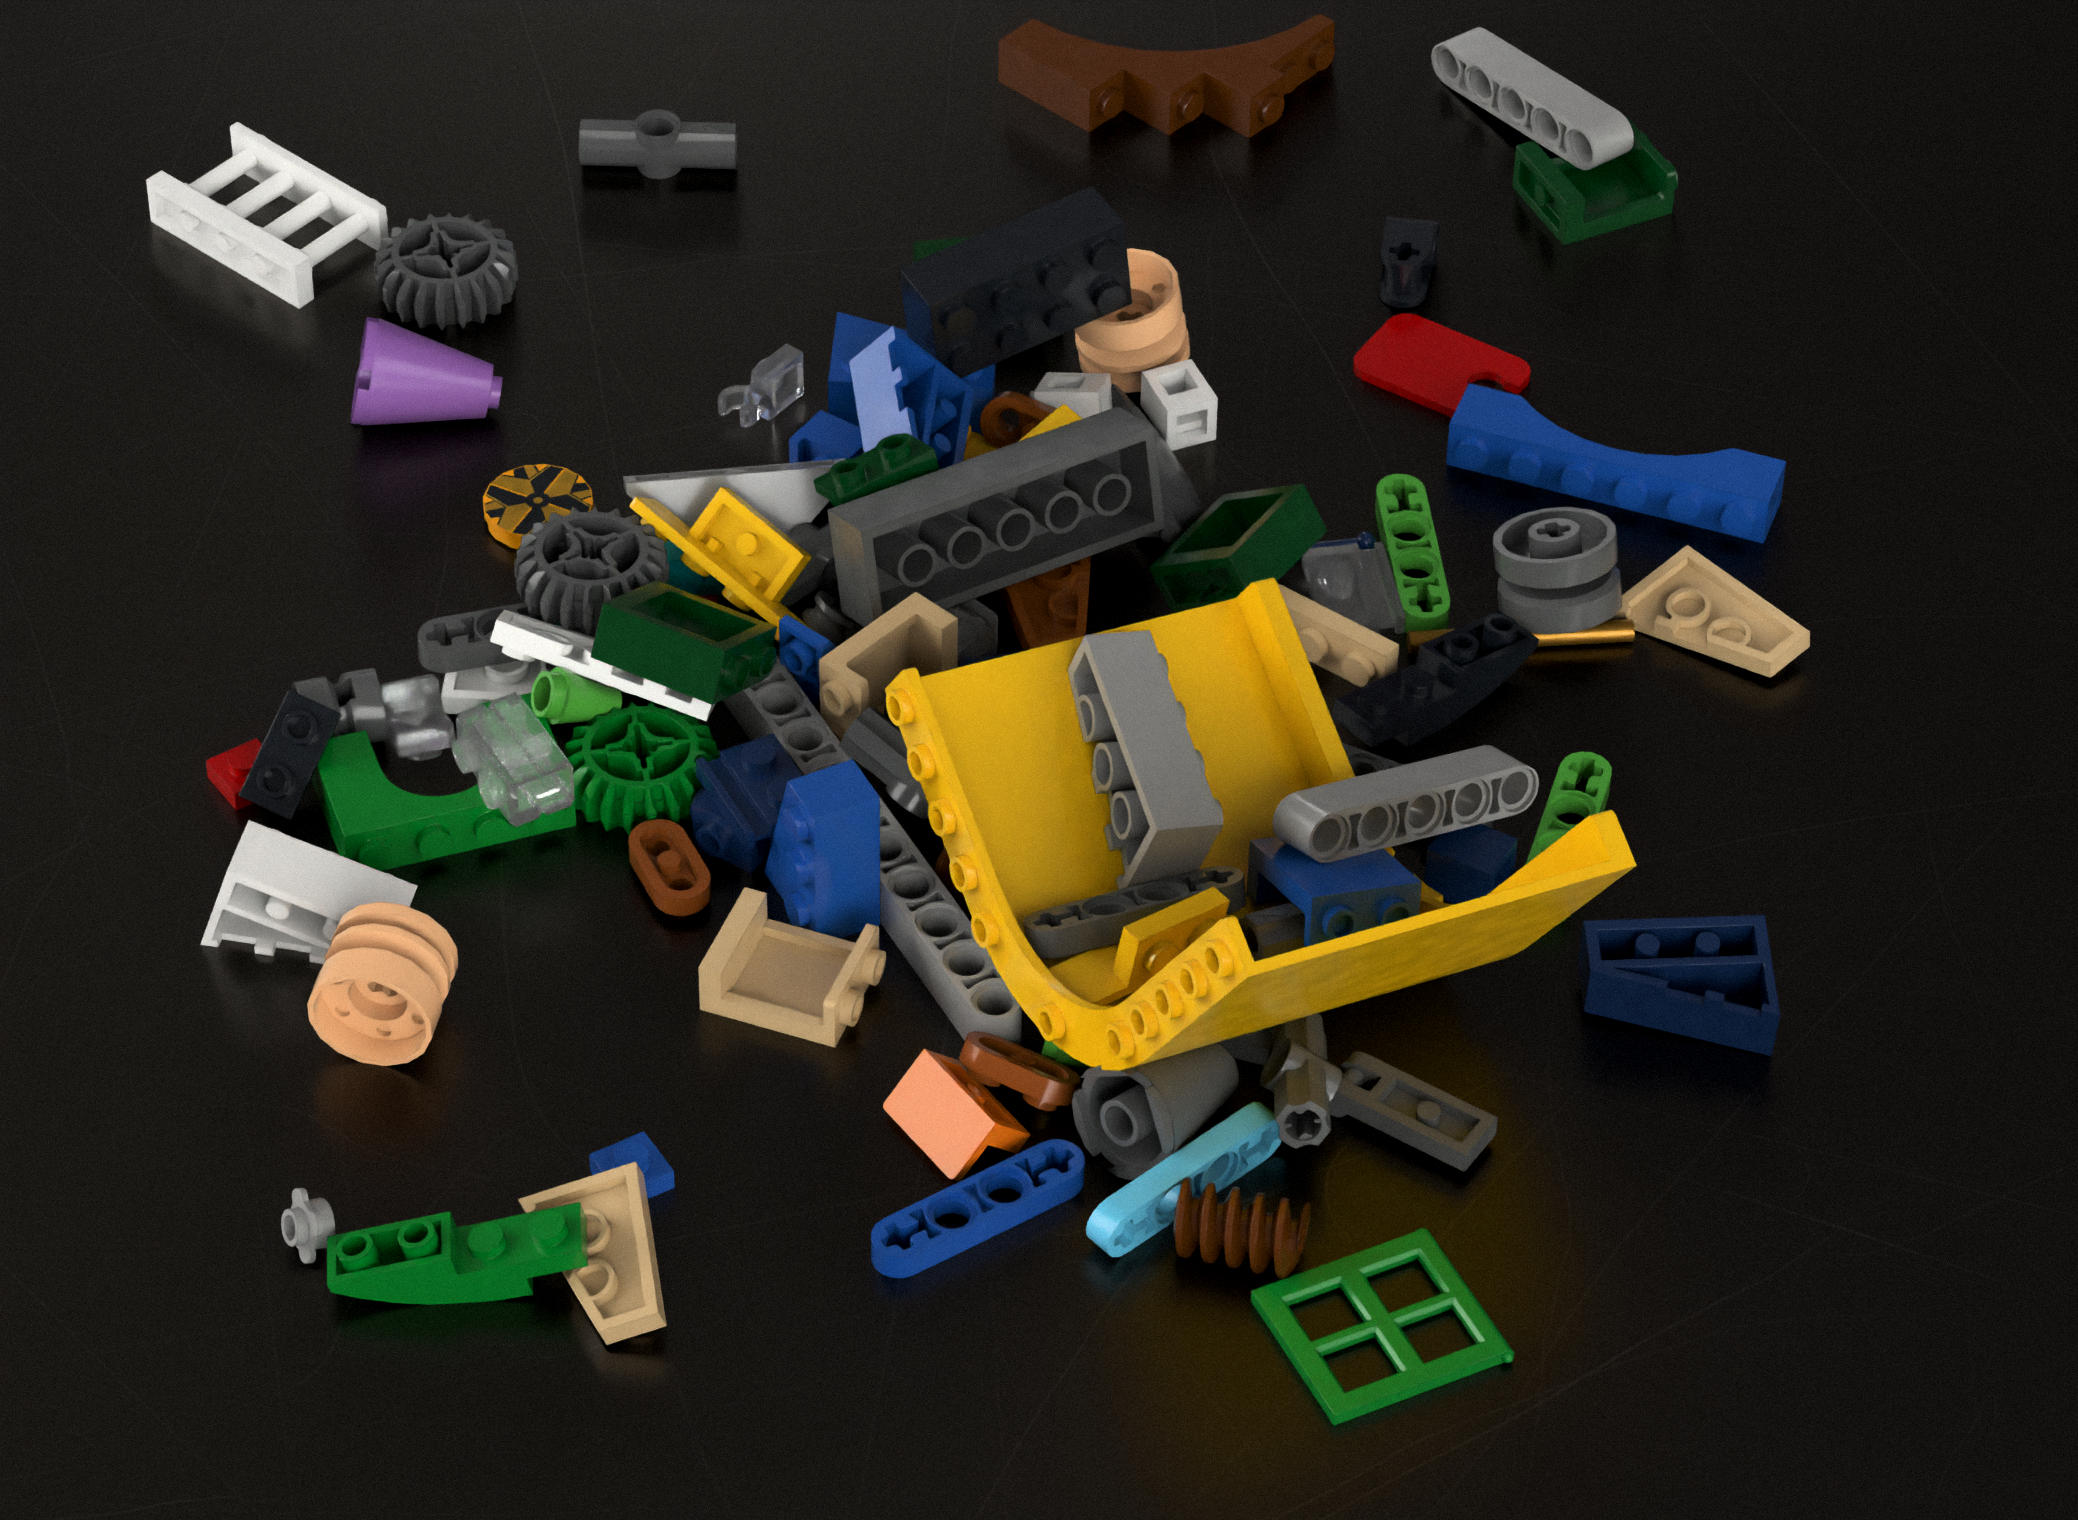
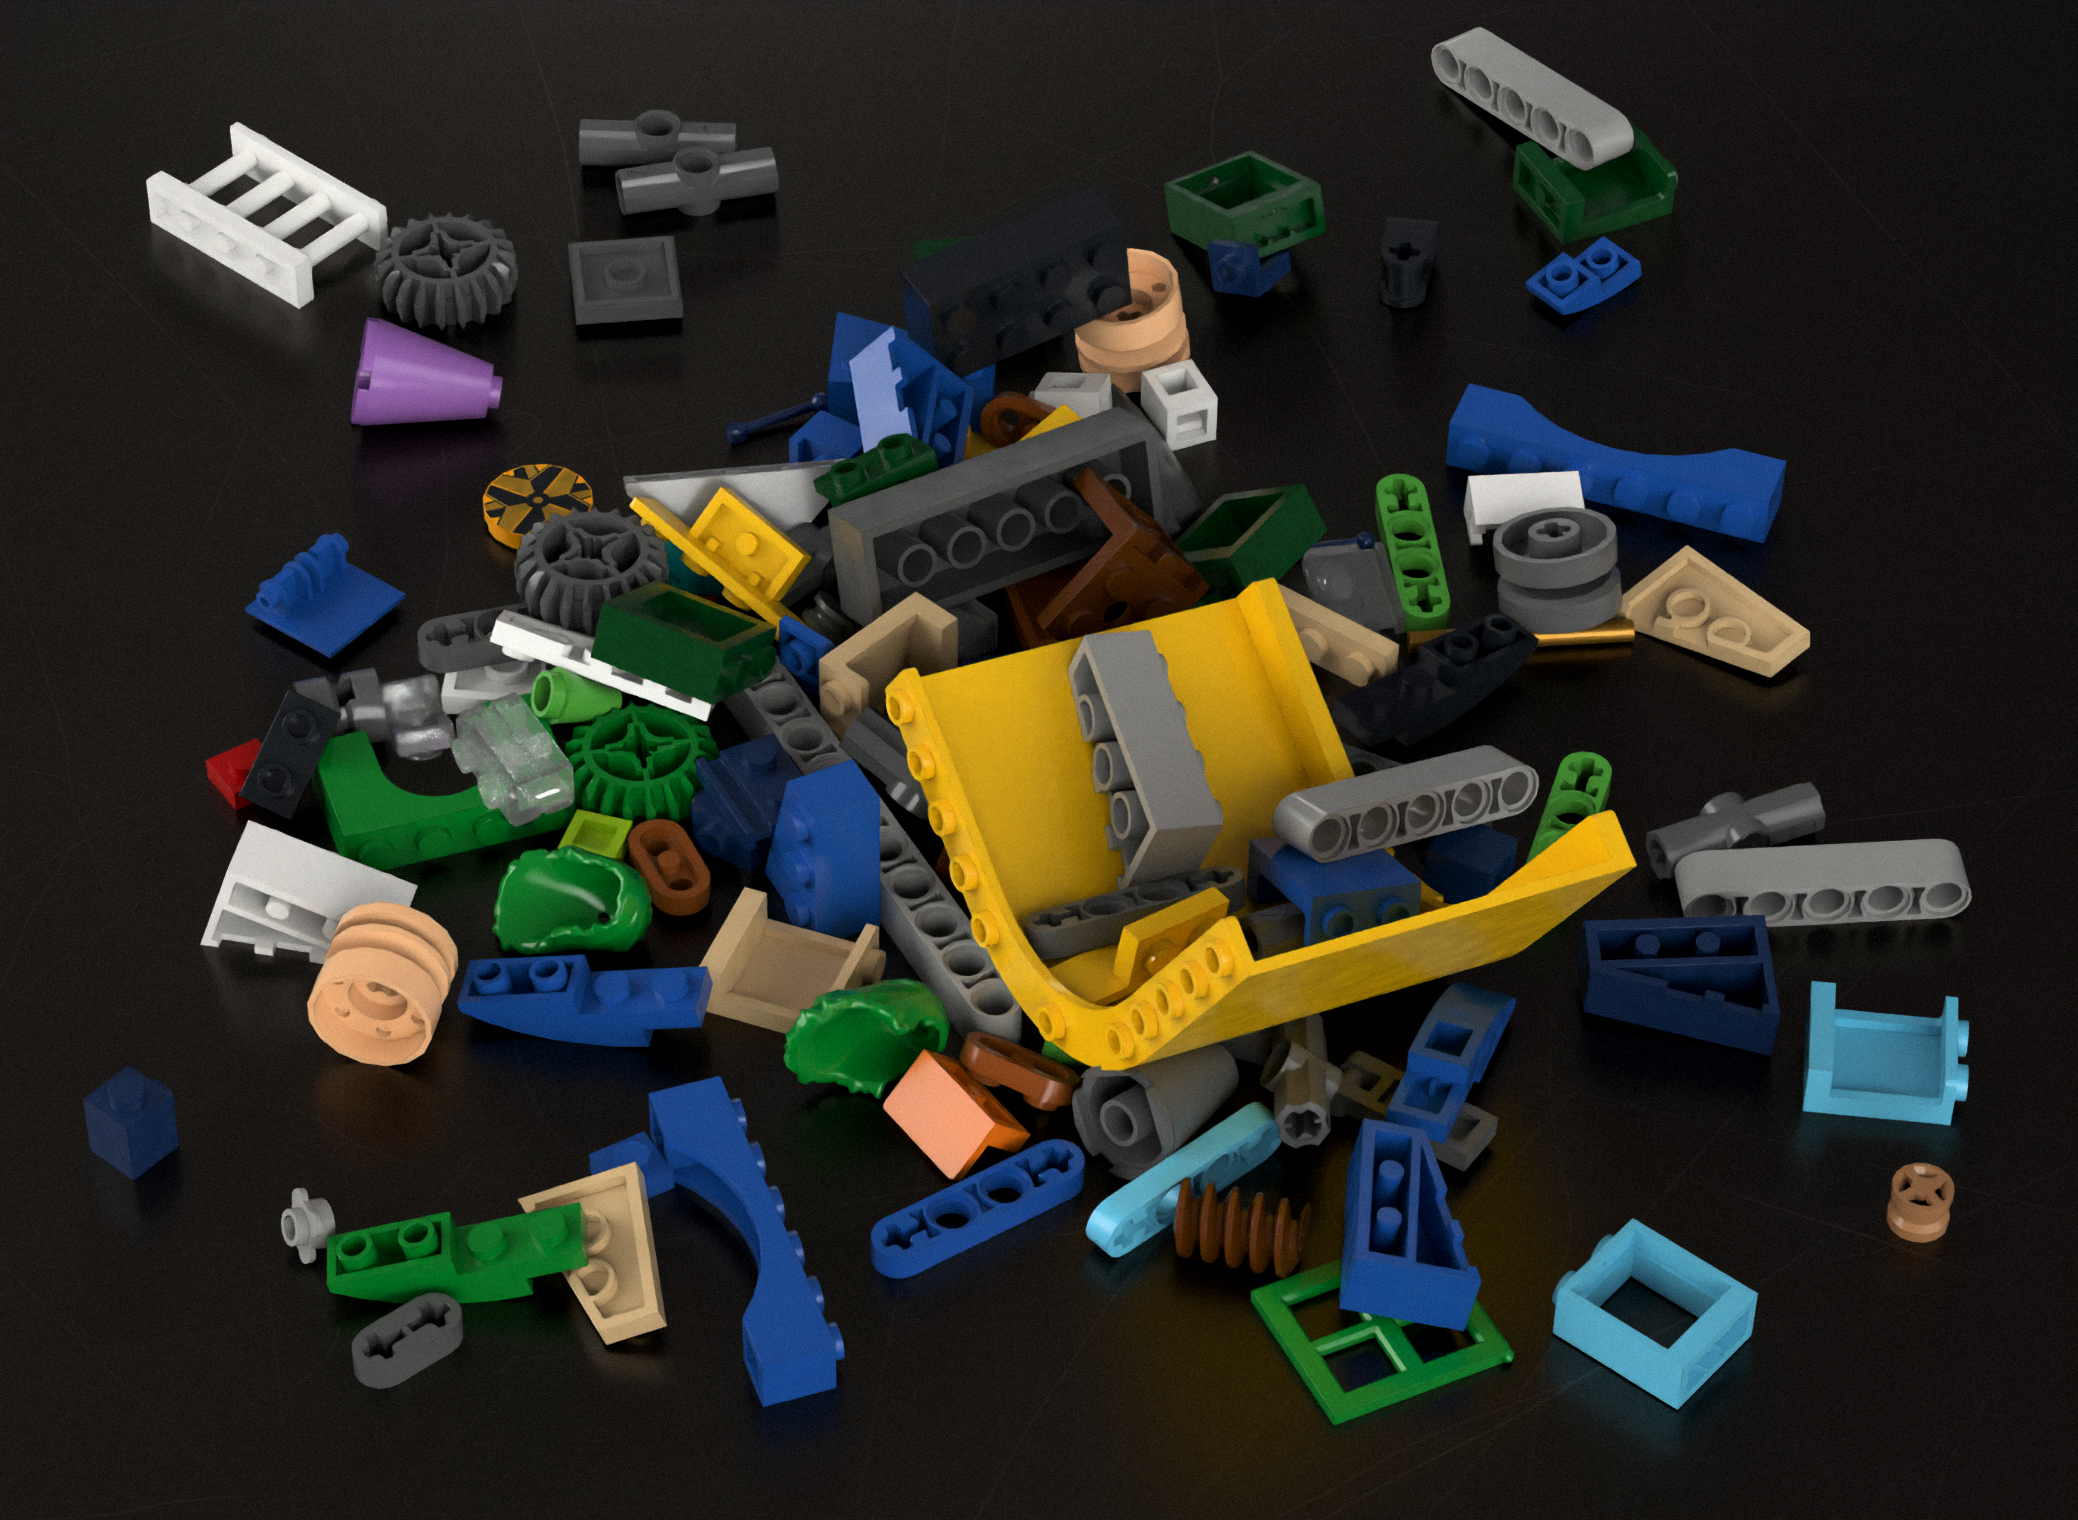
clear plate [718,343,804,428] -> none
reddish brown arch [998,13,1335,138] -> none
red piece [1353,313,1531,418] -> none
none -> dark blue brick [83,1065,179,1181]
none -> blue hinge [245,533,406,659]
none -> dark grey beam [352,1292,464,1389]
none -> blue slope [457,955,713,1047]
none -> green piece [492,845,654,956]
none -> lime plate [557,809,633,861]
none -> dark grey plate [568,236,683,325]
none -> dark grey piece [615,146,779,216]
none -> blue arch [648,1076,845,1407]
none -> dark blue hinge [726,392,828,444]
none -> green piece [783,978,950,1099]
none -> reddish brown bracket [1036,466,1211,642]
none -> dark green window [1164,150,1327,259]
none -> dark blue bracket [1207,239,1292,297]
none -> blue wedge [1339,1118,1482,1331]
none -> blue slope [1386,981,1516,1144]
none -> white hinge [1463,471,1585,546]
none -> blue slope [1525,236,1642,315]
none -> medium azure window [1552,1218,1758,1410]
none -> dark grey piece [1645,782,1826,880]
none -> light grey beam [1674,839,1972,927]
none -> medium azure panel [1802,981,1969,1125]
none -> medium nougat wheel [1886,1163,1955,1243]

